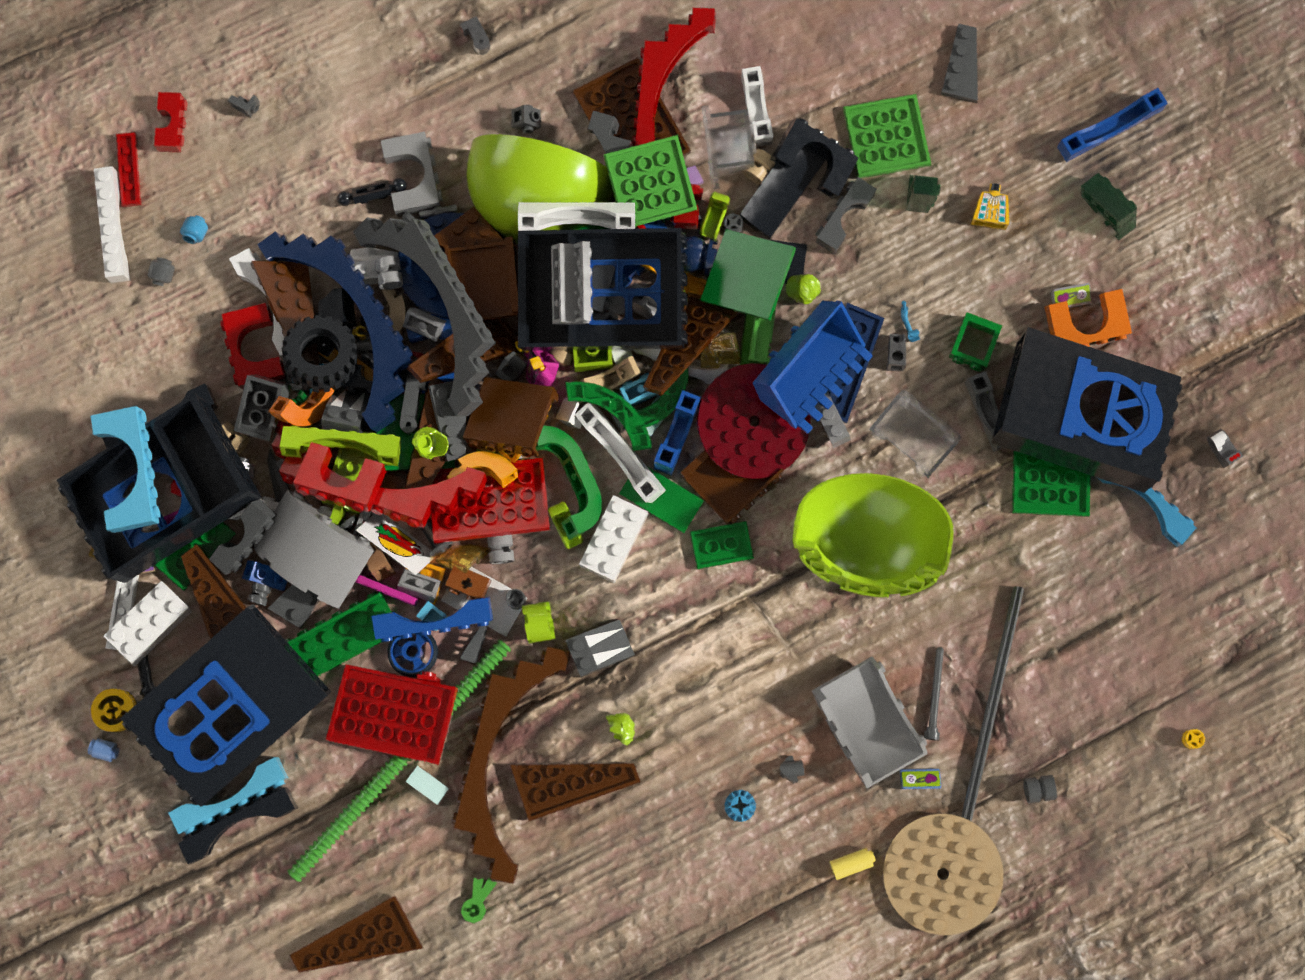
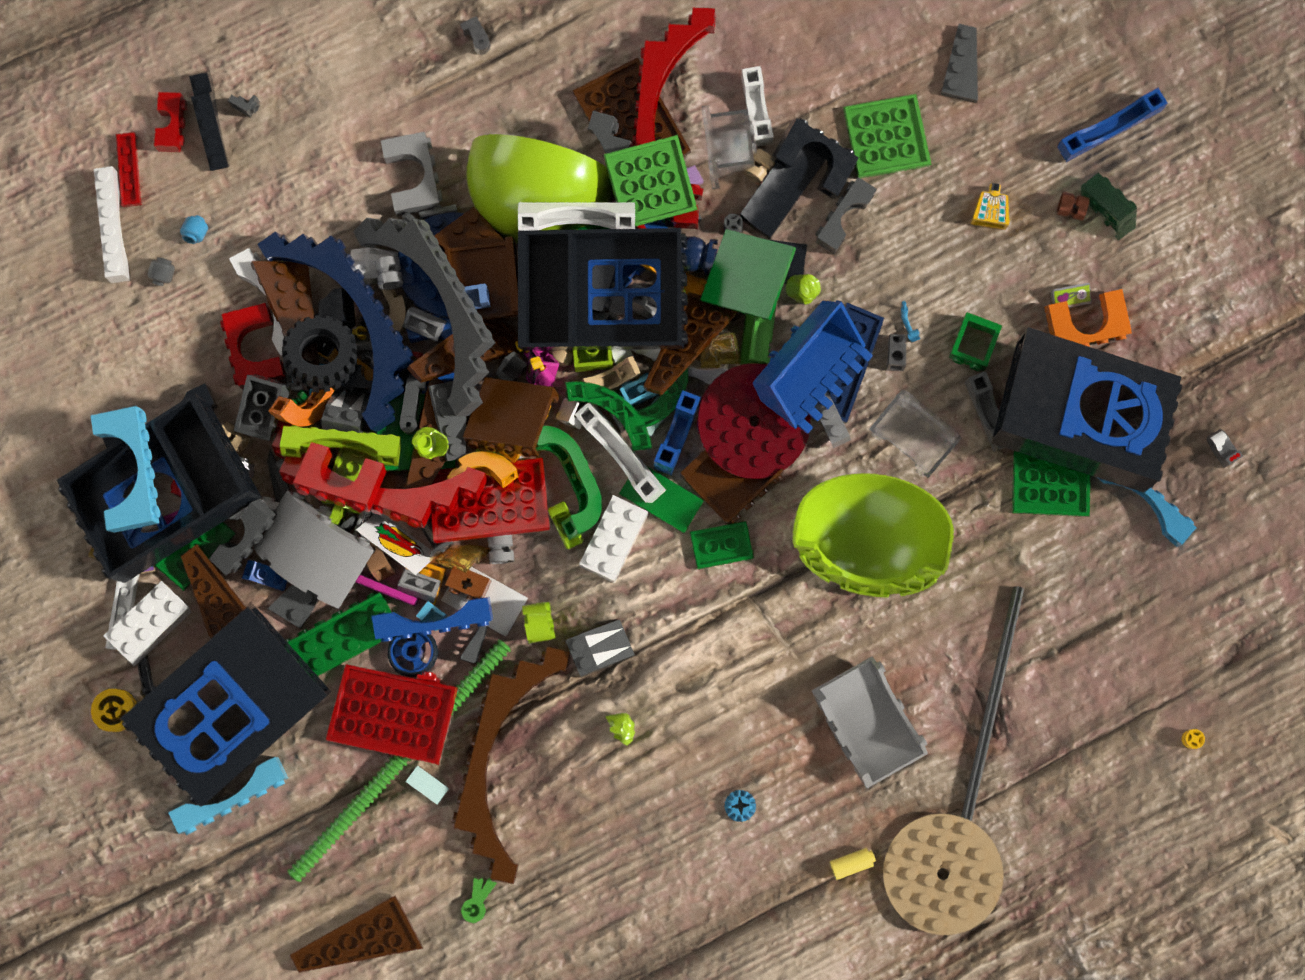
medium blue brick [88,738,119,762] -> none
black arch [178,786,298,865] -> none
dark grey wheel [247,582,272,606] -> none
black plate [337,178,407,206] -> none
dark grey wheel [506,589,526,610] -> none
reddish brown wing [510,763,640,821] -> none
dark grey brick [512,105,541,134] -> none
light grey brick [551,241,593,325] -> none
lime animal [699,191,730,240] -> none
dark grey piece [780,756,805,783] -> none
slope [900,769,941,789] -> none
clear green wedge [906,175,941,213] -> none
dark grey piece [924,647,944,741] -> none
dark grey wheel [1023,775,1057,804] -> none
none -> black arch [189,70,229,171]
none -> medium blue panel [465,284,491,309]
none -> copper wheel [1056,191,1089,221]

